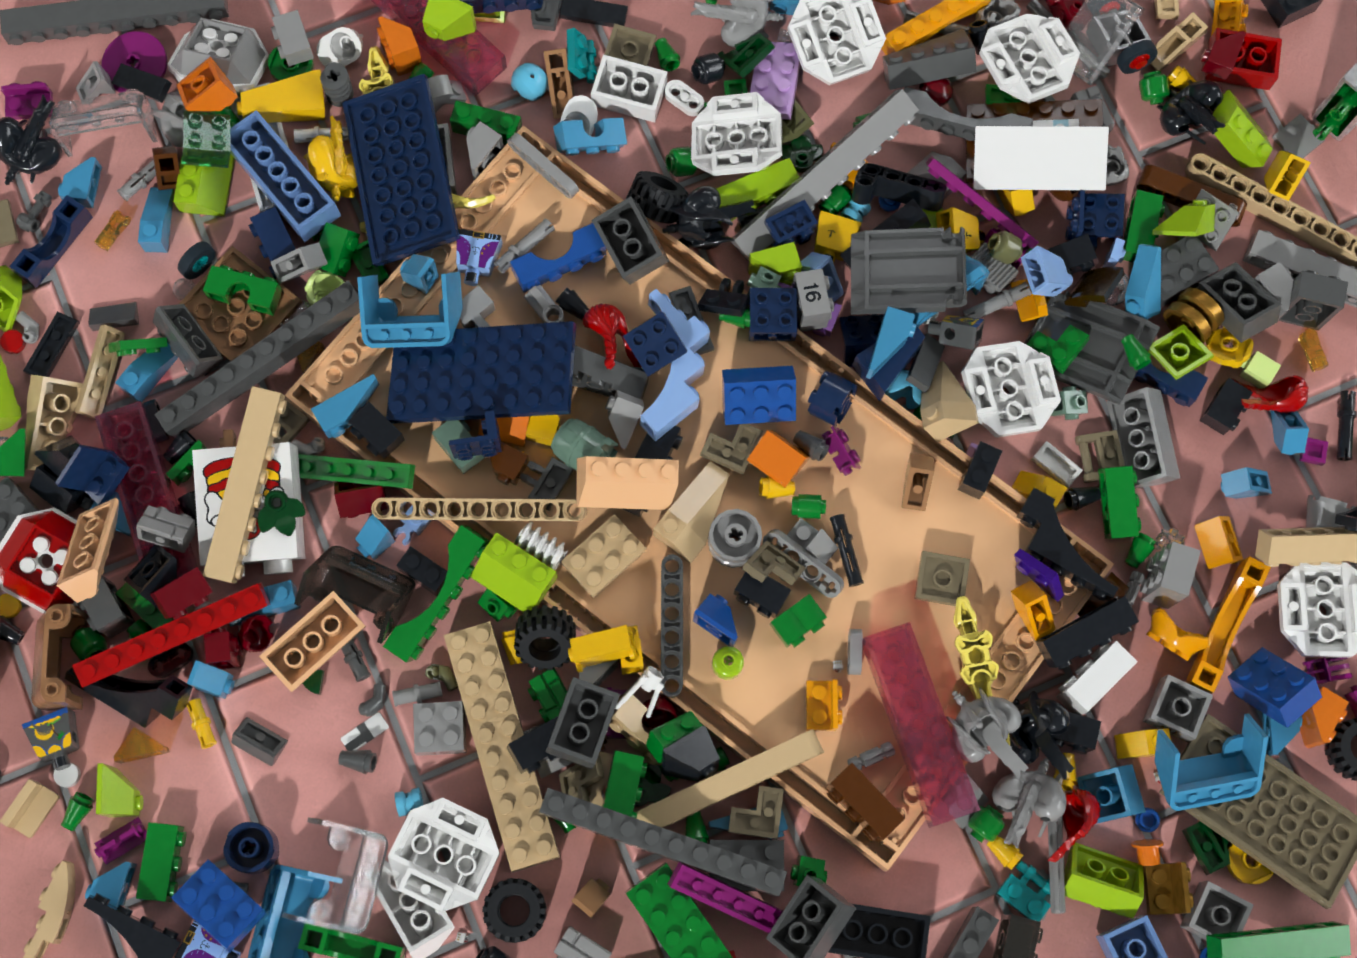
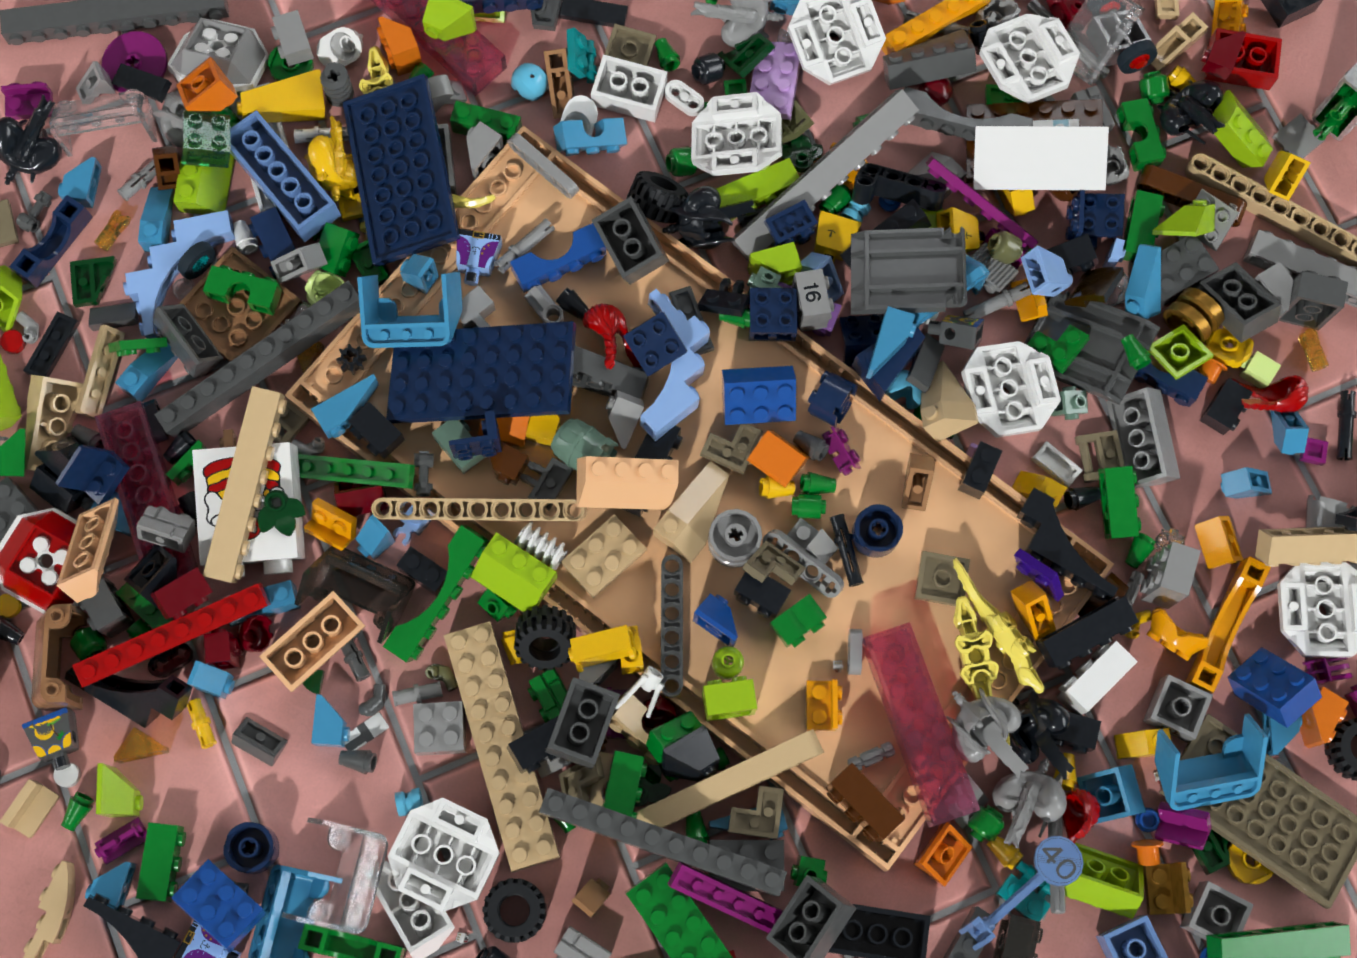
none -> dark green wing [70,256,117,308]
none -> dark grey cone [71,424,107,449]
none -> light blue arch [123,210,235,339]
none -> white cone [233,220,258,255]
none -> light orange bracket [304,497,357,551]
none -> dark azure slope [311,694,350,748]
none -> black gear [336,344,367,375]
none -> yellow plate [338,193,364,222]
none -> dark grey bar [414,451,434,497]
none -> lime brick [702,676,757,722]
none -> green cone [800,472,836,495]
none -> dark blue brick [851,504,903,558]
none -> orange slope [913,822,972,887]
none -> light yellow animal [953,558,1044,693]
none -> medium blue piece [959,836,1083,951]
none -> green arch [1116,98,1166,172]
none -> yellow arm [1125,609,1151,639]
none -> magenta panel [1154,801,1212,850]
none -> orange piece [1198,359,1228,384]

